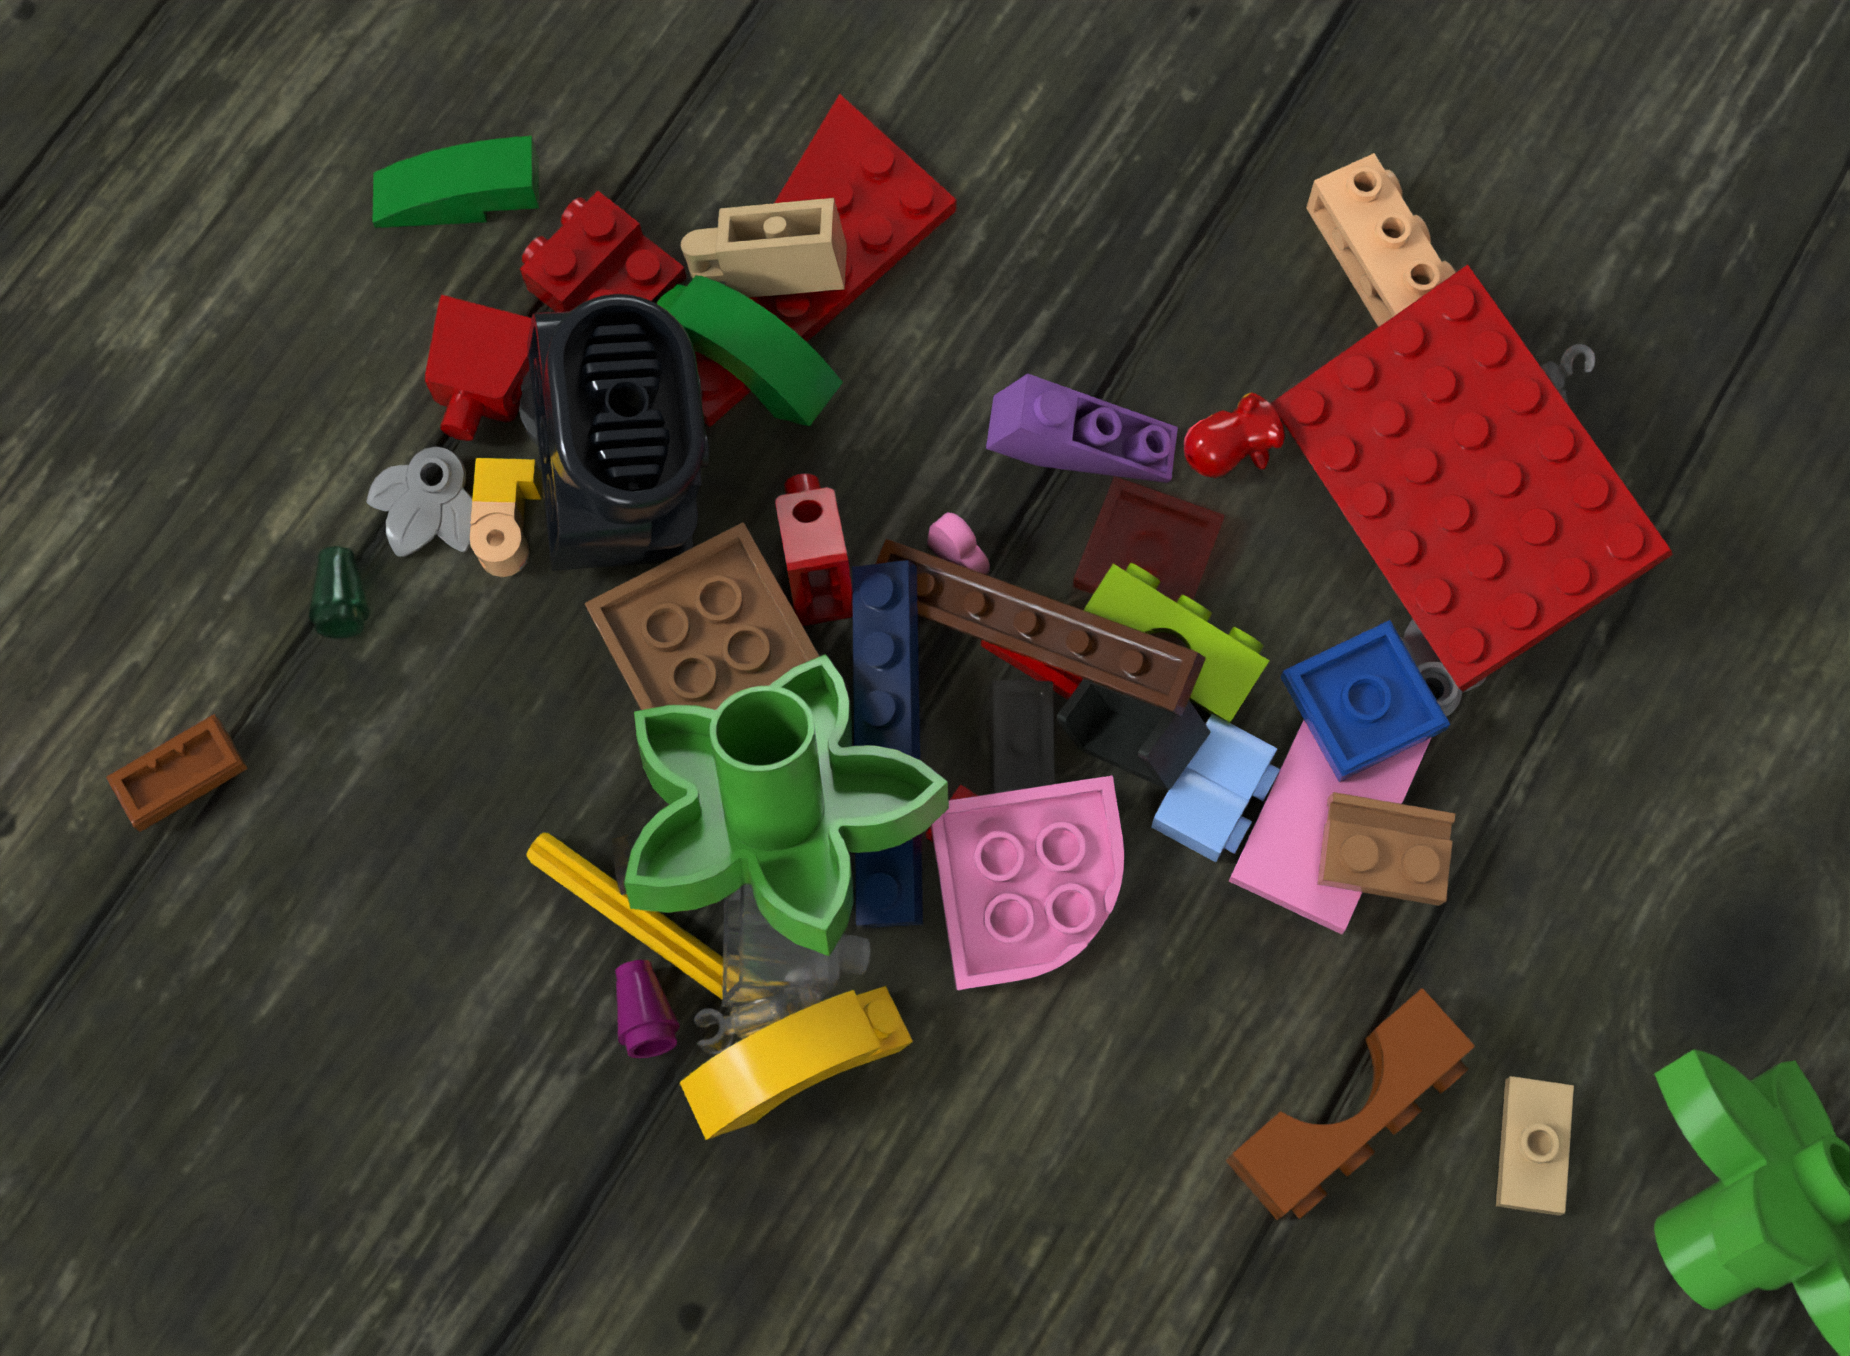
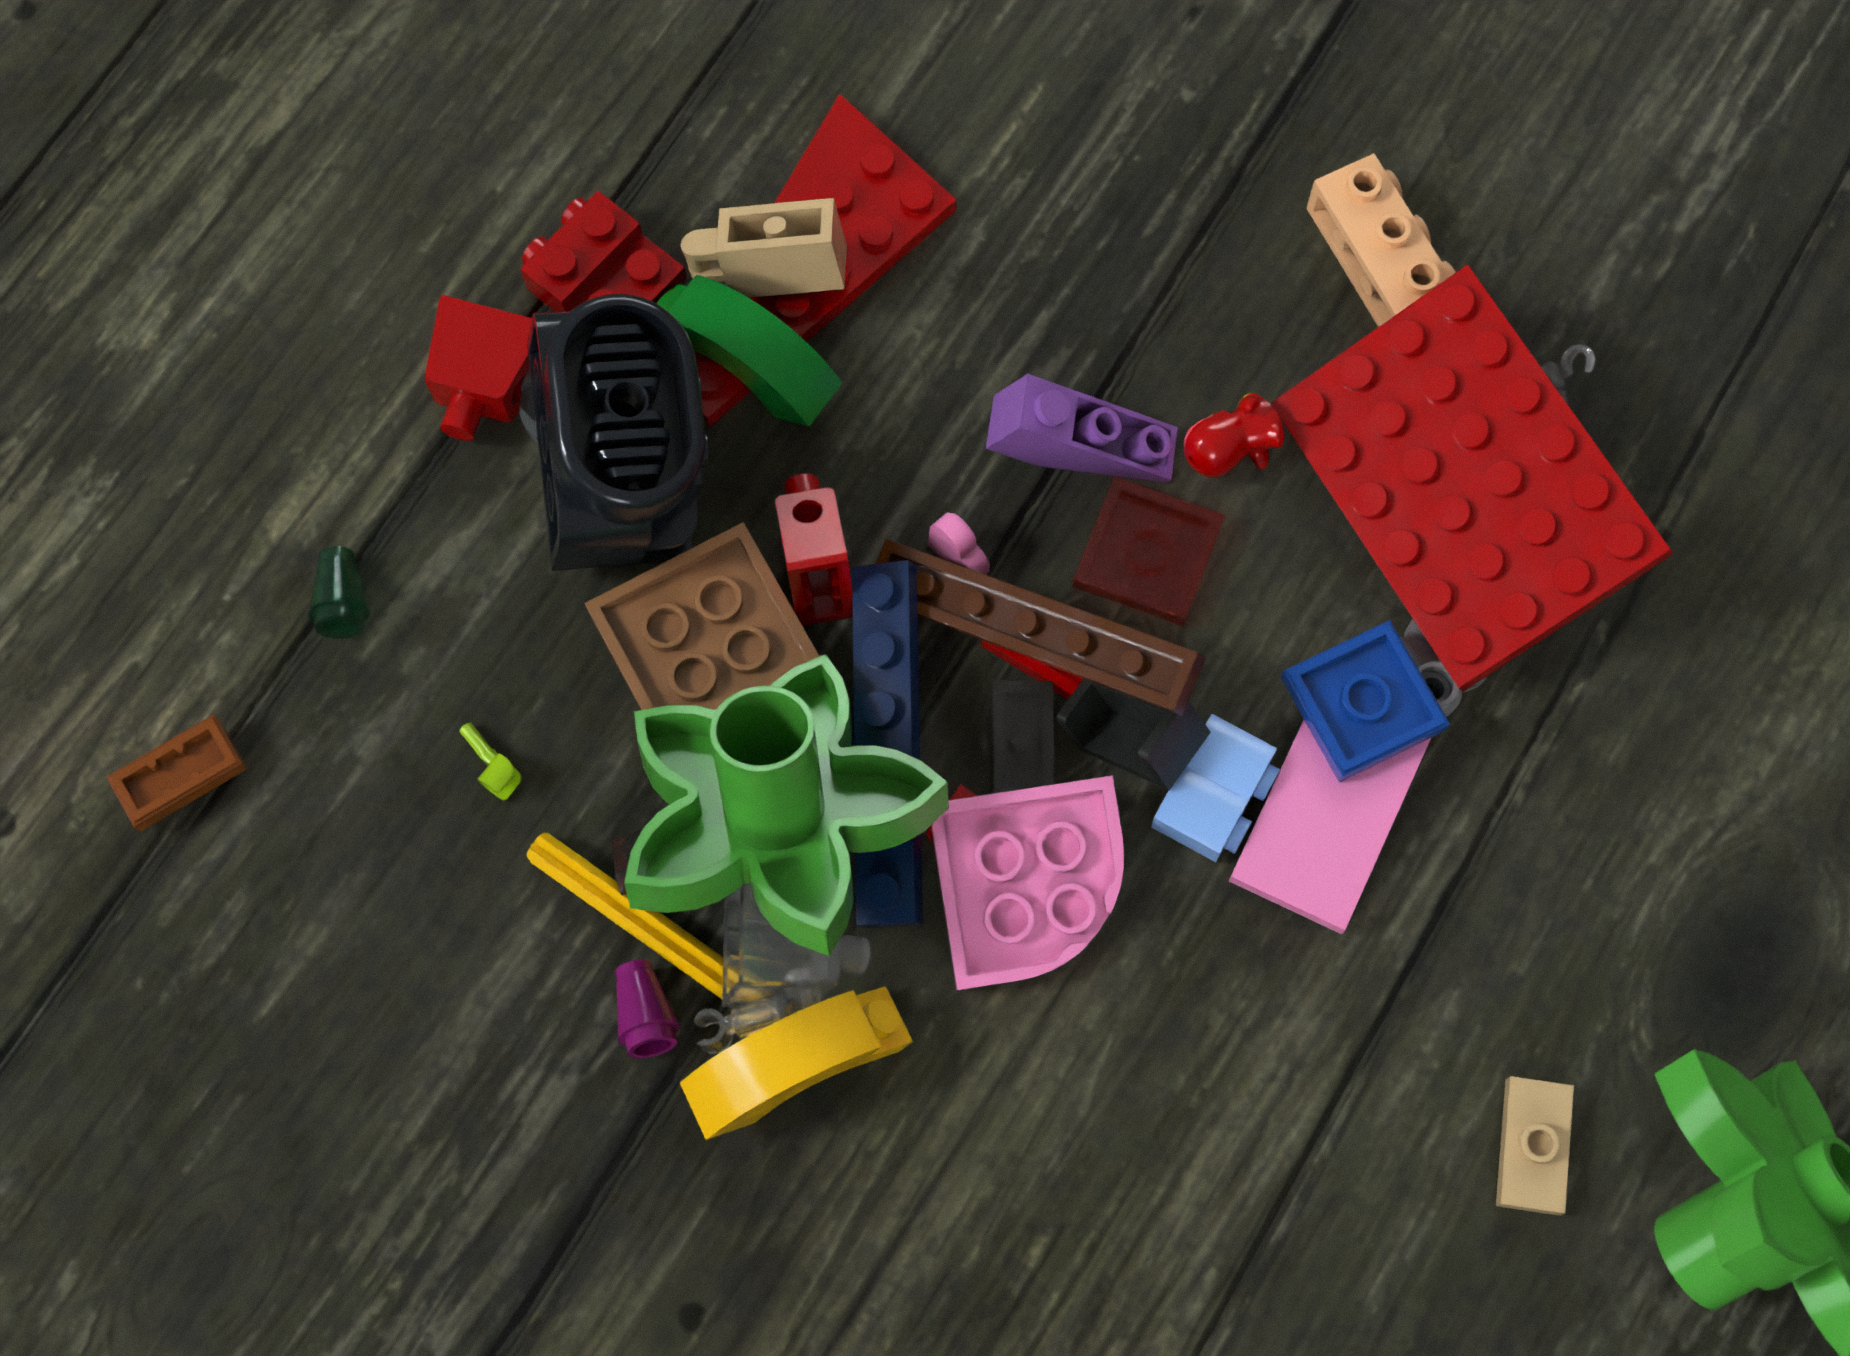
light grey plate [367,447,472,557] -> none
green slope [372,136,539,228] -> none
leg [470,458,543,577] -> none
lime arch [1083,563,1269,723] -> none
dark orange arch [1226,988,1475,1220] -> none
medium nougat plate [1317,792,1455,906] -> none
none -> lime hand [460,722,522,801]

